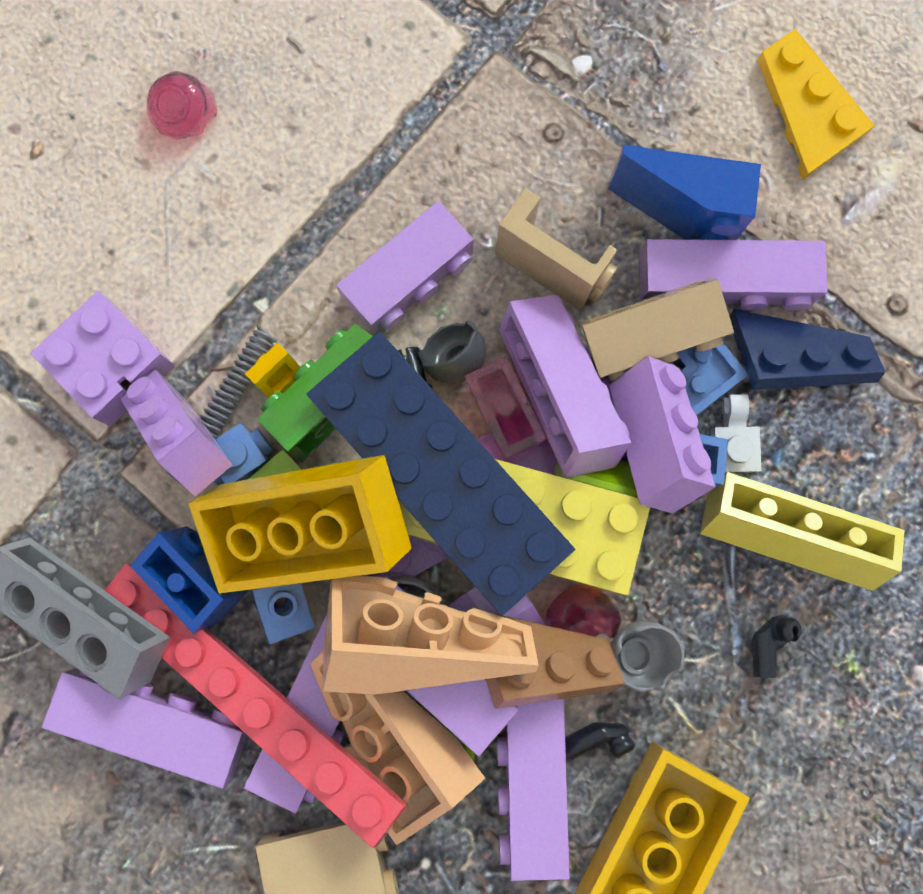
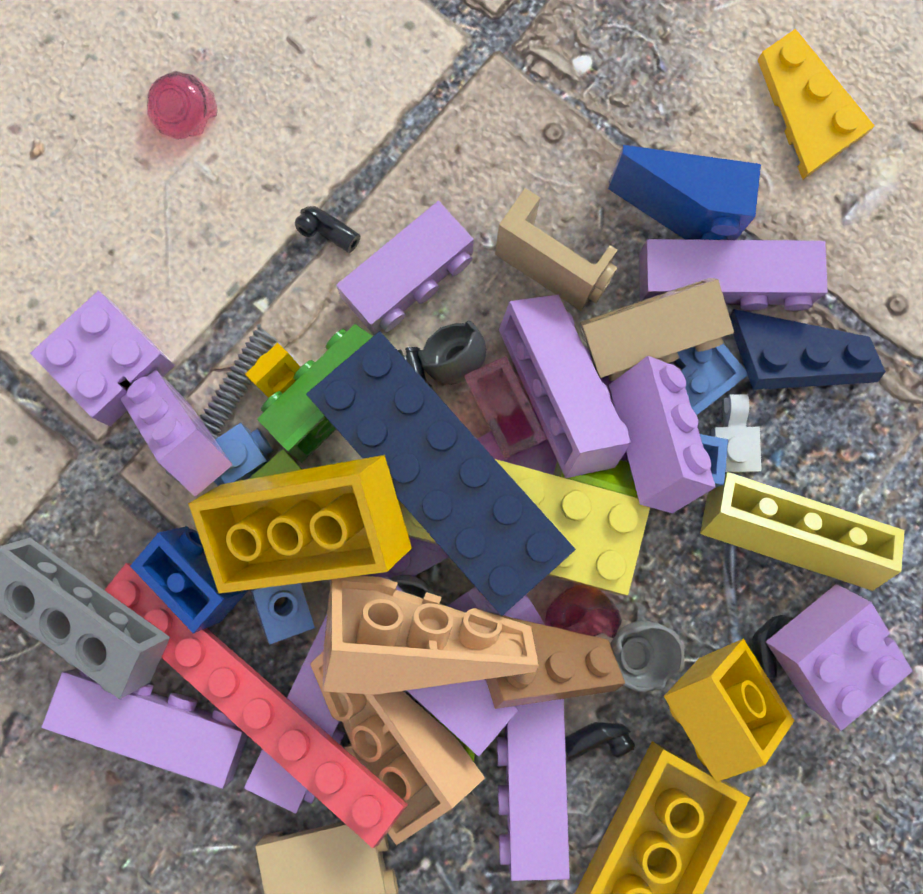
none -> black arm [295,206,361,253]
none -> yellow brick [664,638,795,782]
none -> lavender piece [766,584,913,731]

